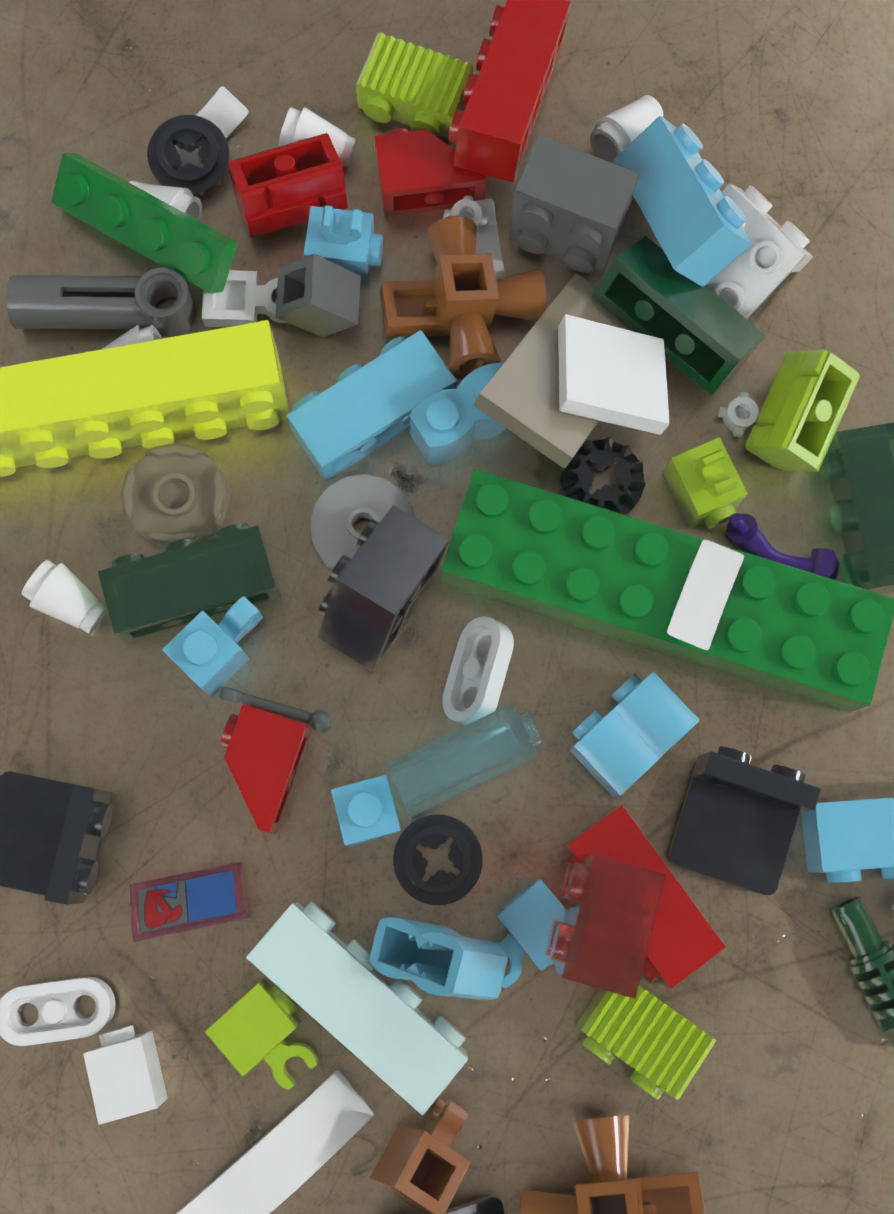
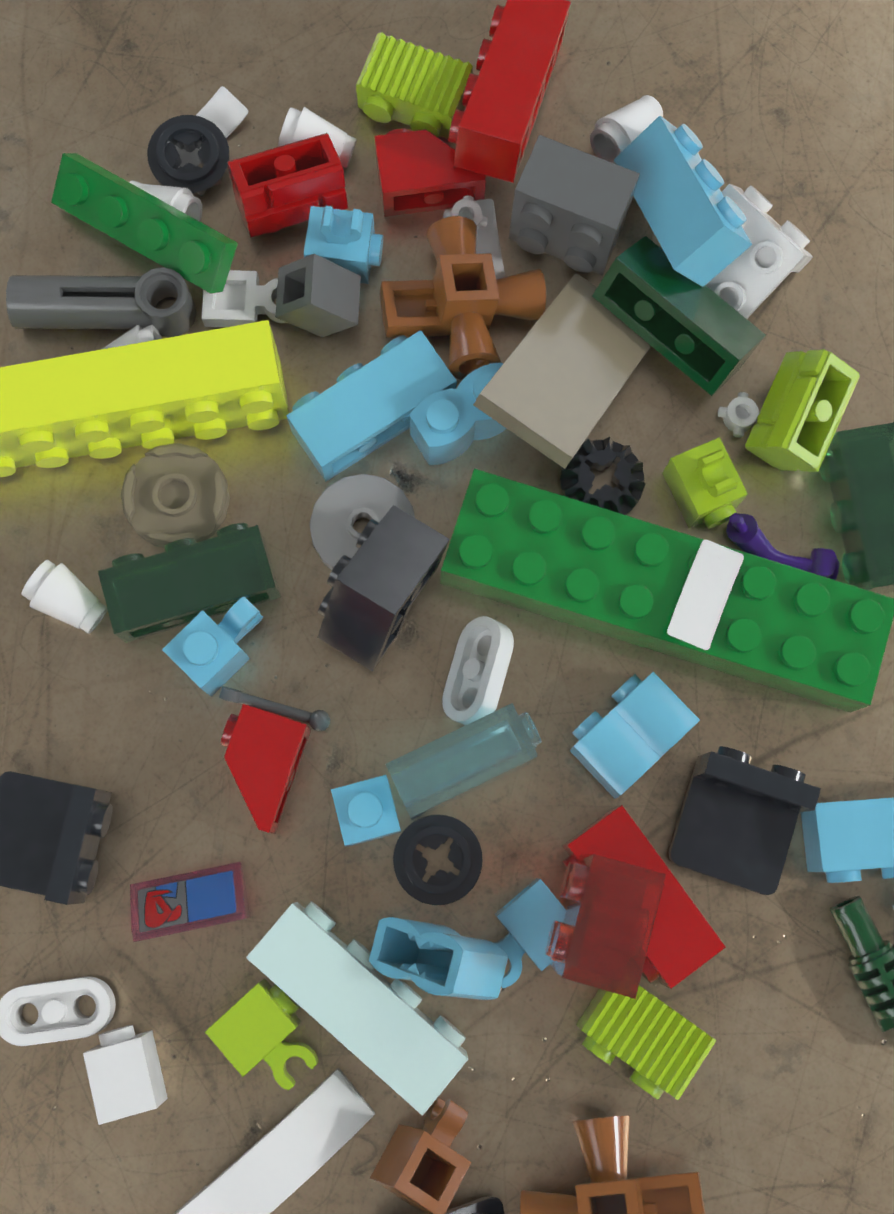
white tile [558,314,669,435] -> none

